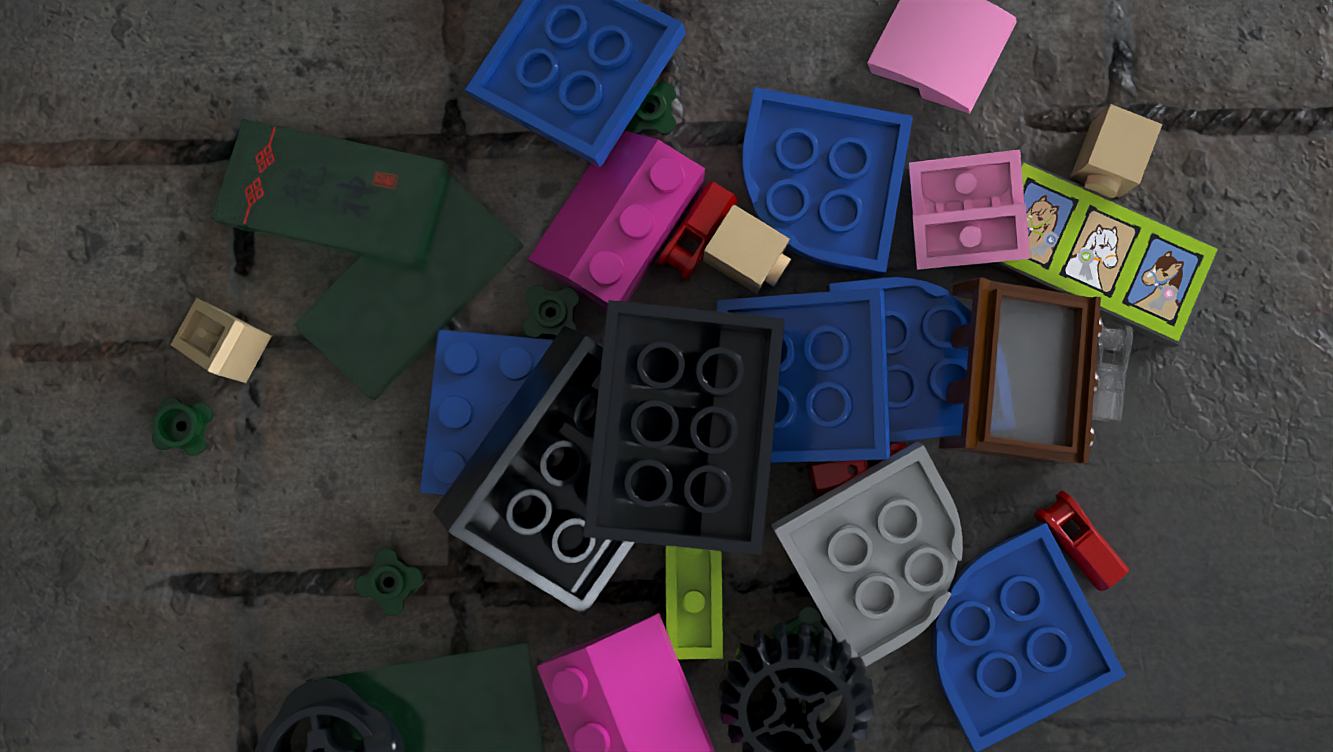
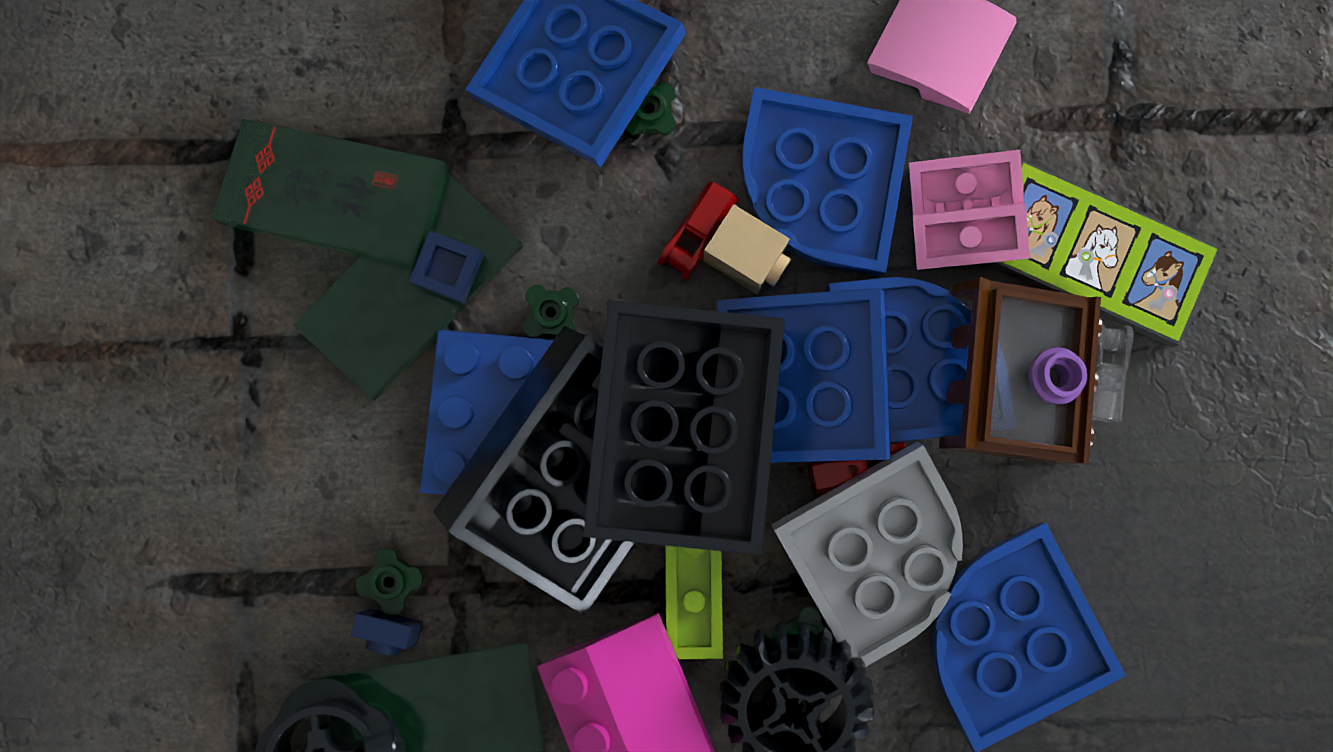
dark green plate [152,397,213,456] -> none
tan slope [171,298,271,383] -> none
dark pink slope [528,130,705,311] -> none
red bar [1034,490,1129,591] -> none
tan brick [1070,104,1163,198] -> none
none -> dark blue plate [350,608,423,655]
none -> dark blue plate [409,231,484,305]
none -> medium lavender plate [1028,347,1087,405]

